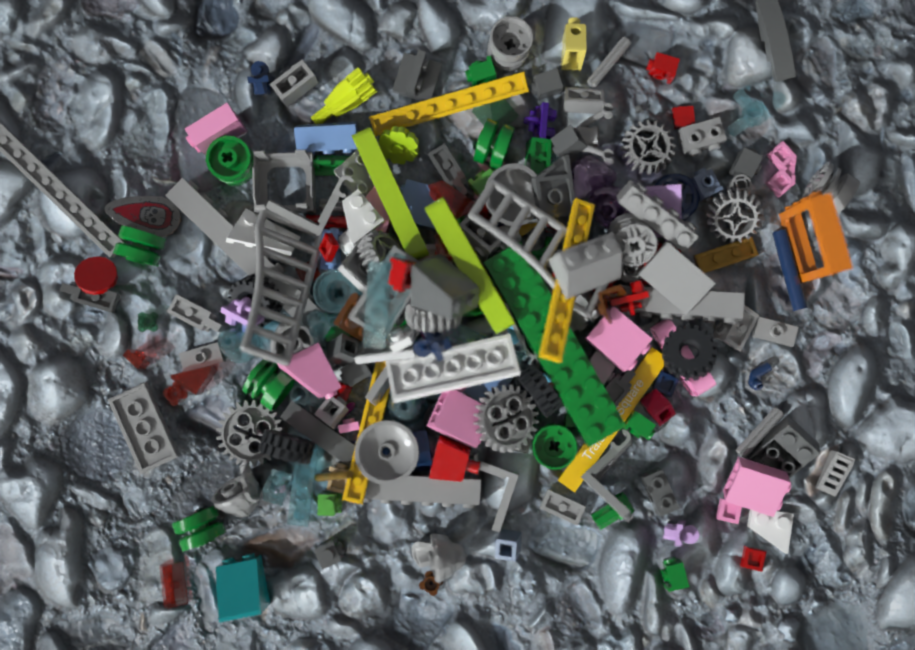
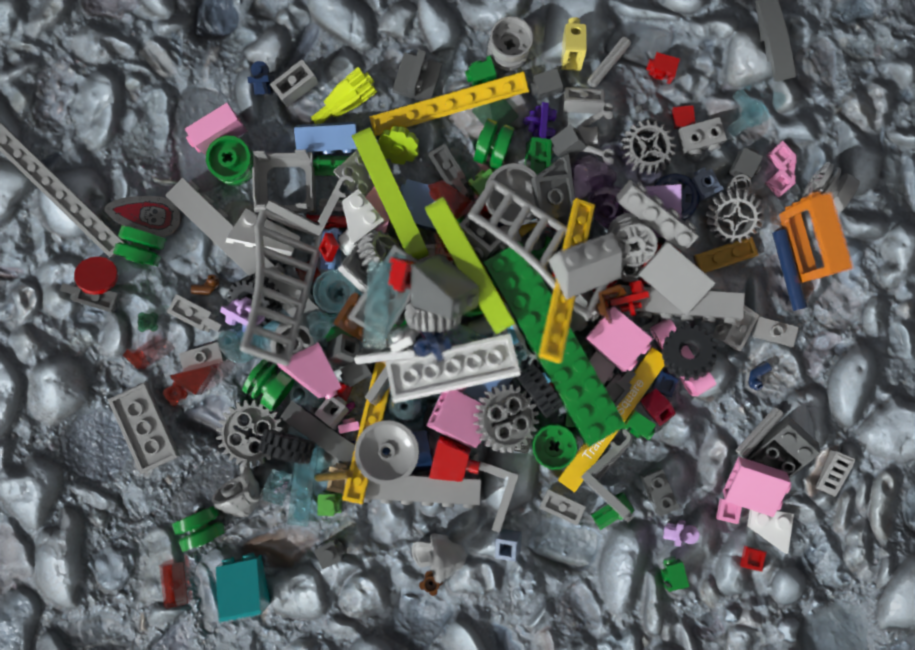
none -> reddish brown arm [191,274,220,295]

